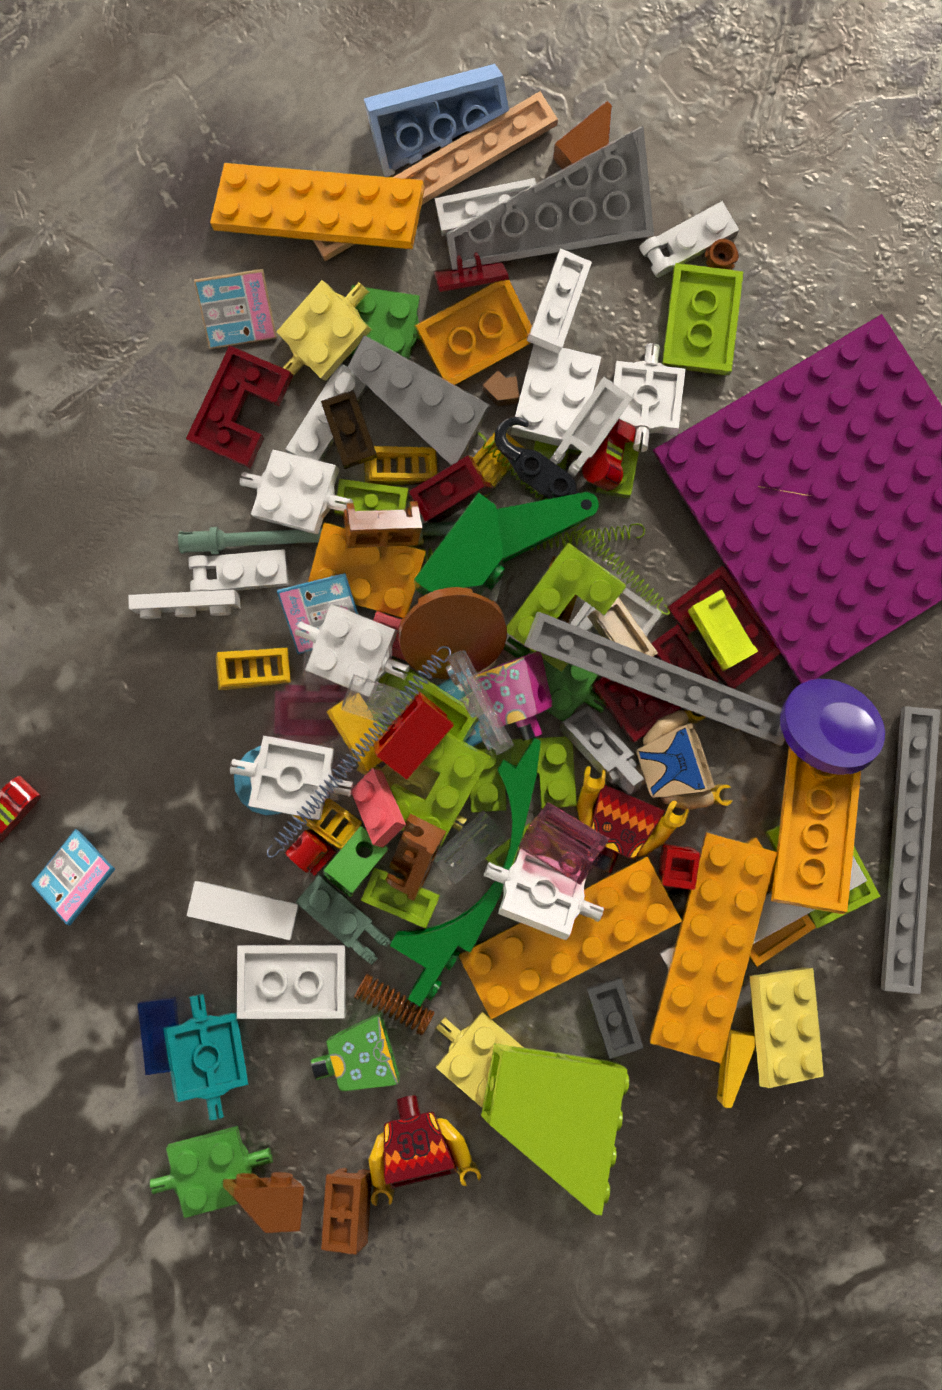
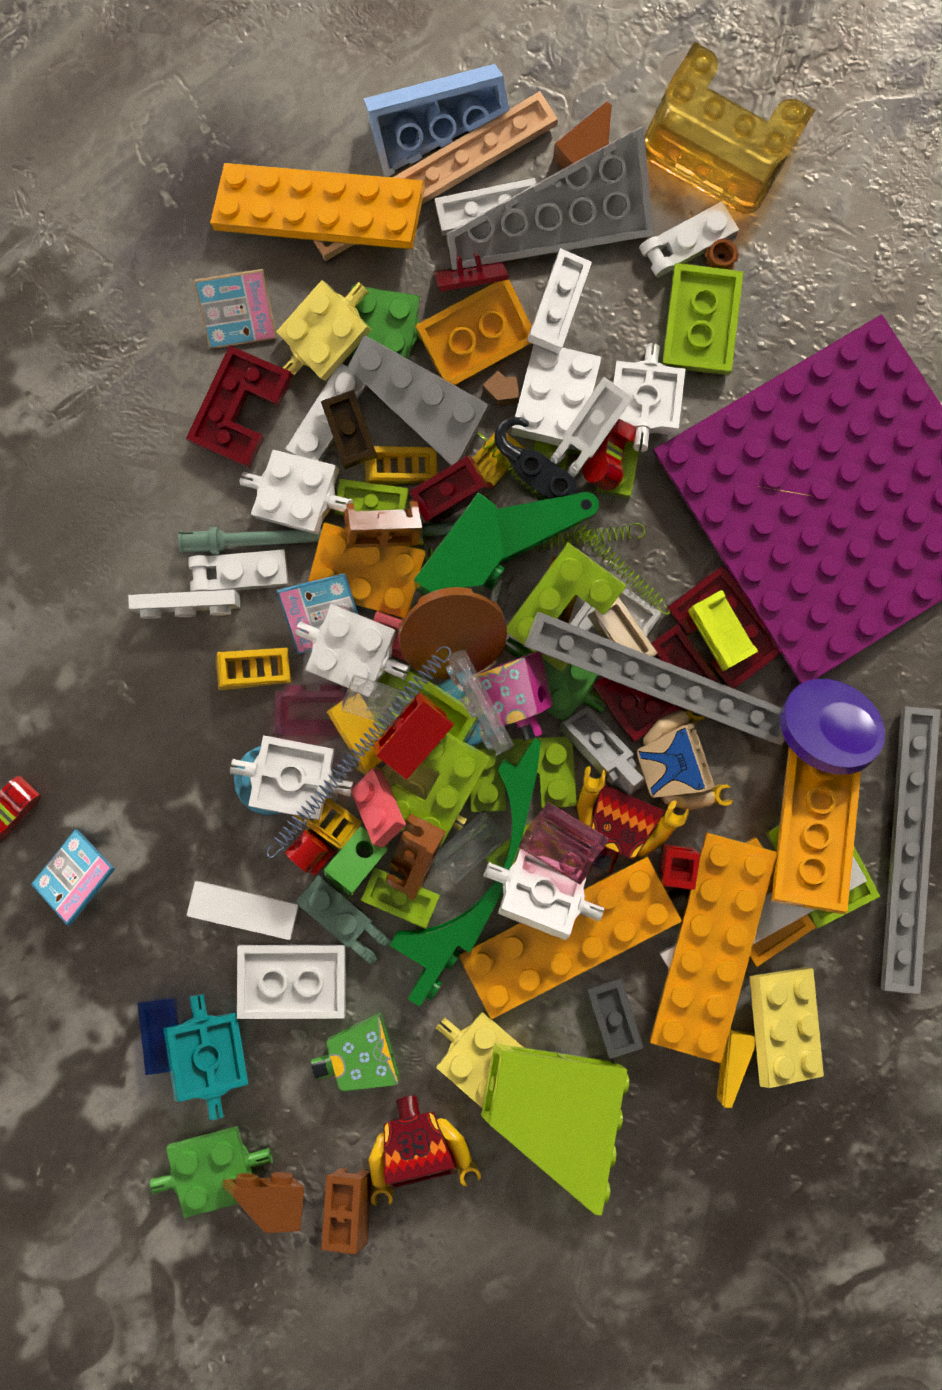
dark orange piece [354,974,435,1036] -> none
none -> clear yellow windscreen [644,41,815,214]

